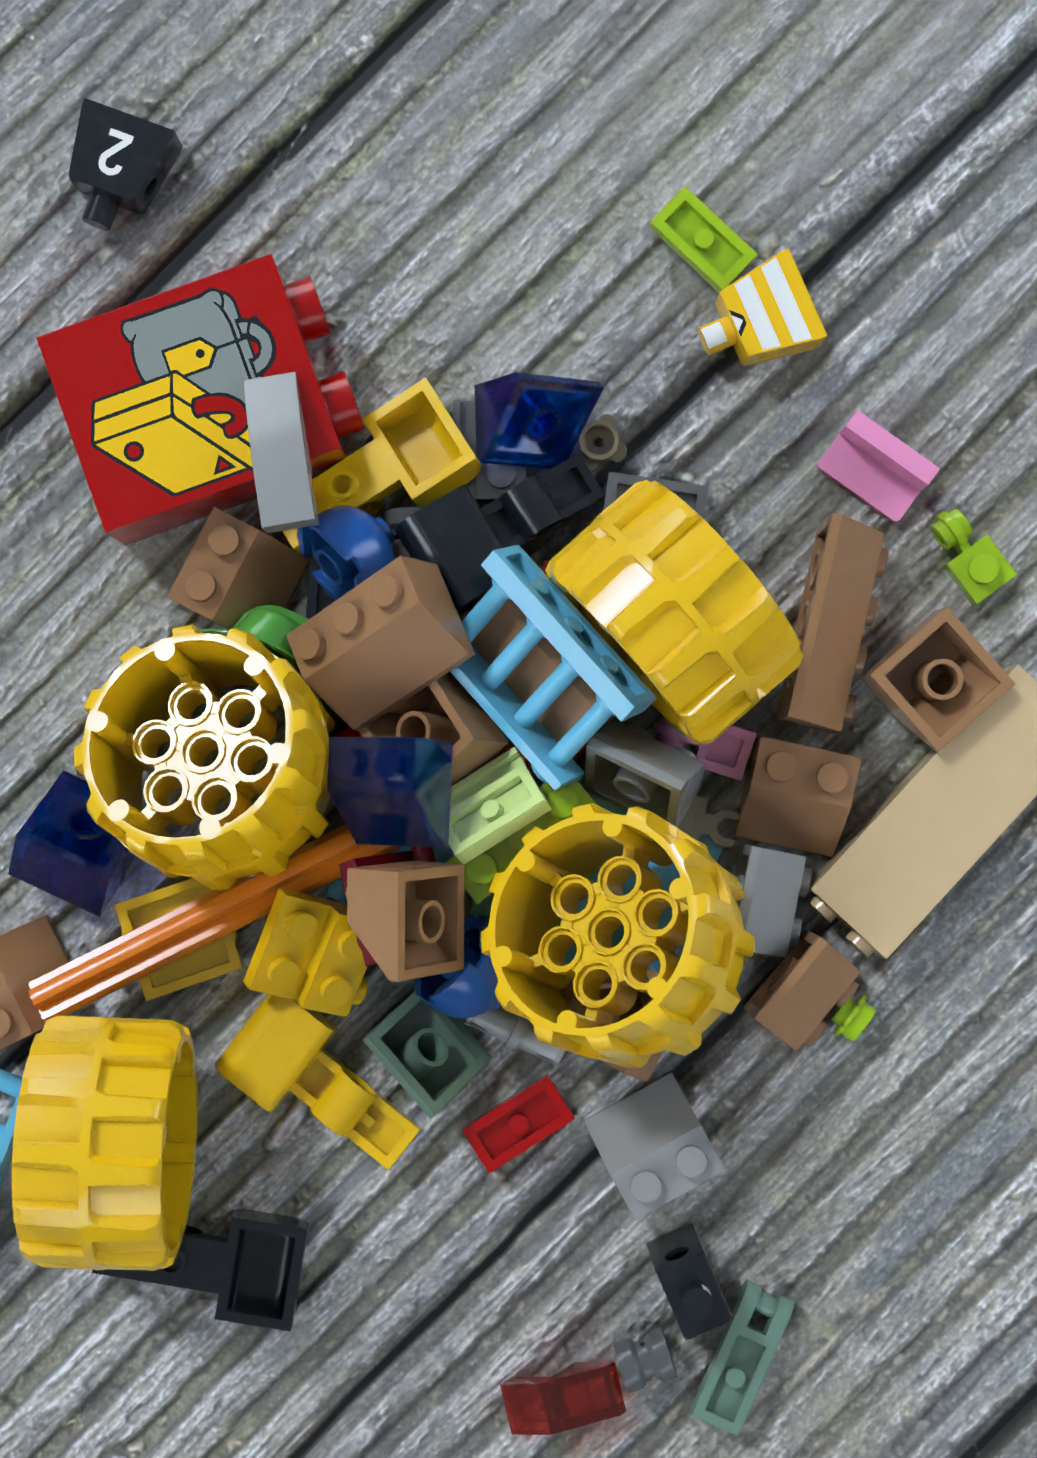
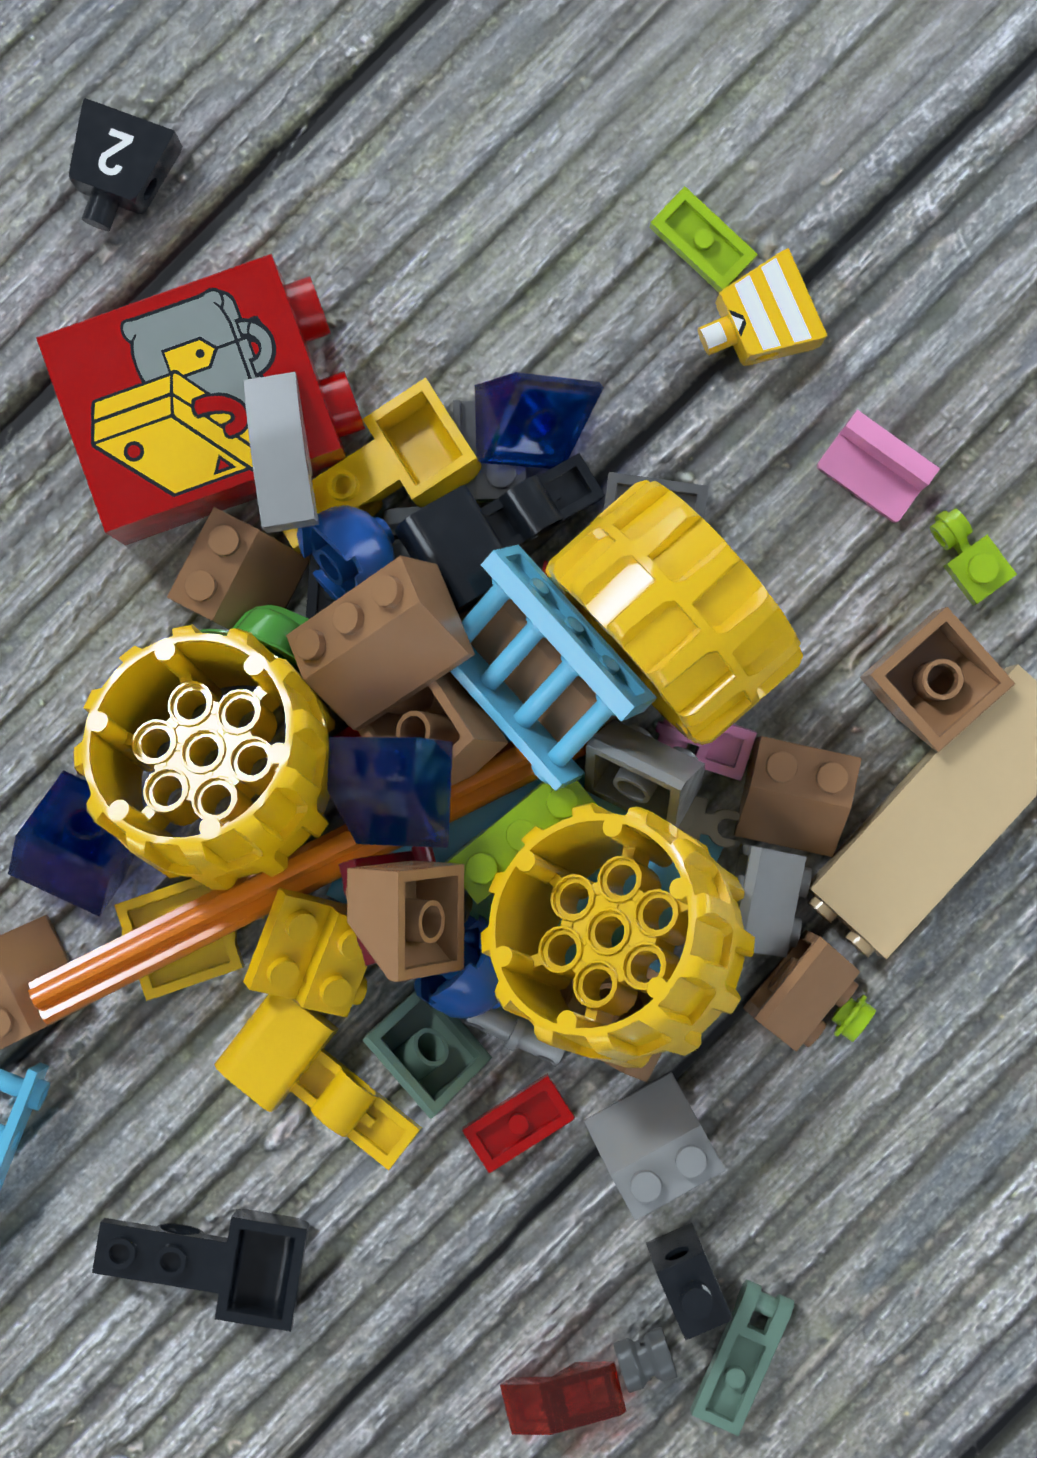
yellow wheel [12,1015,198,1271] -> none
yellowish green plate [428,746,552,865] -> none
dark tan plate [570,414,627,471] -> none
medium nougat slope [775,513,889,734] -> none

